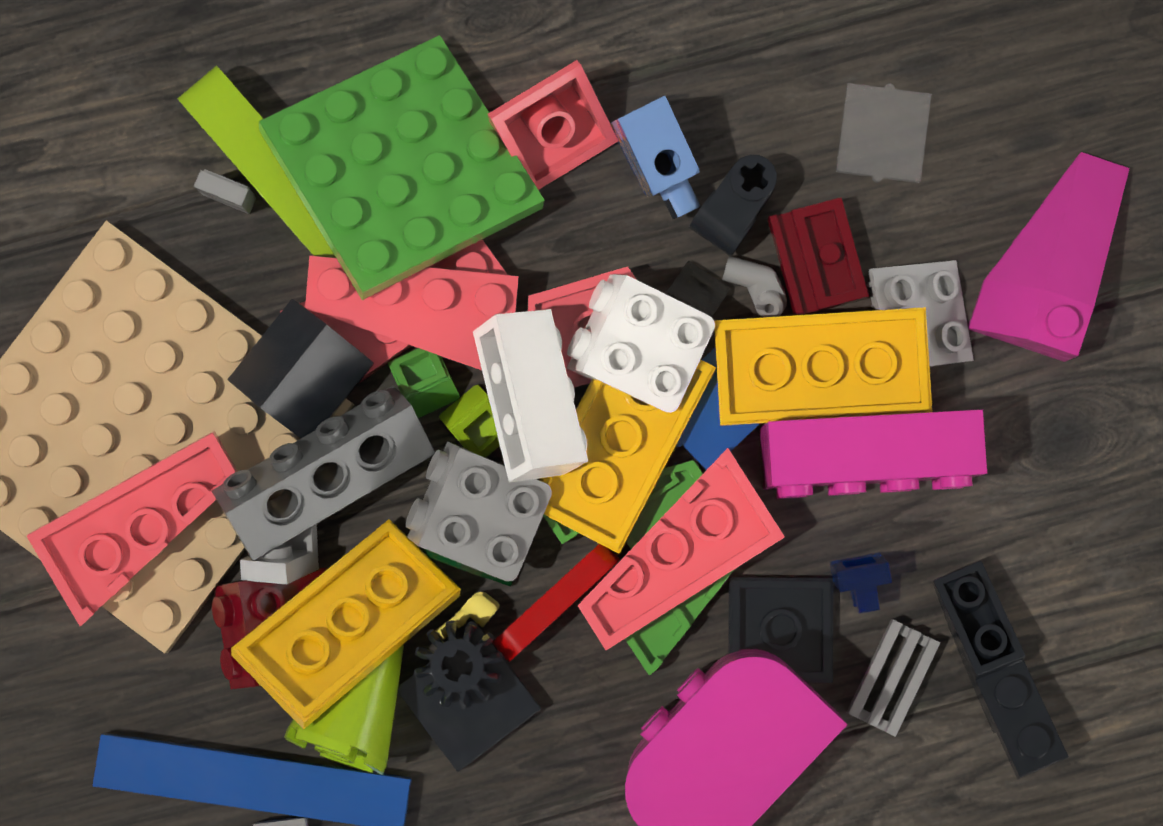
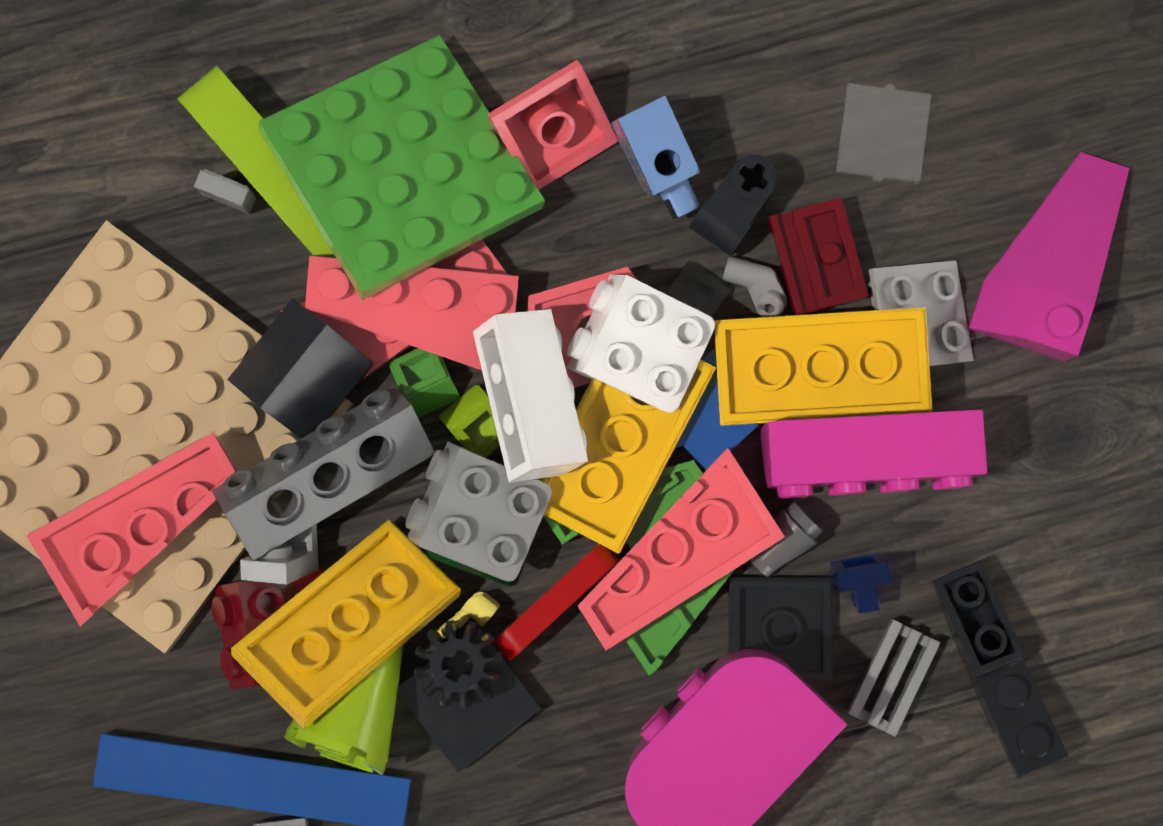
none -> dark grey cone [750,501,824,578]

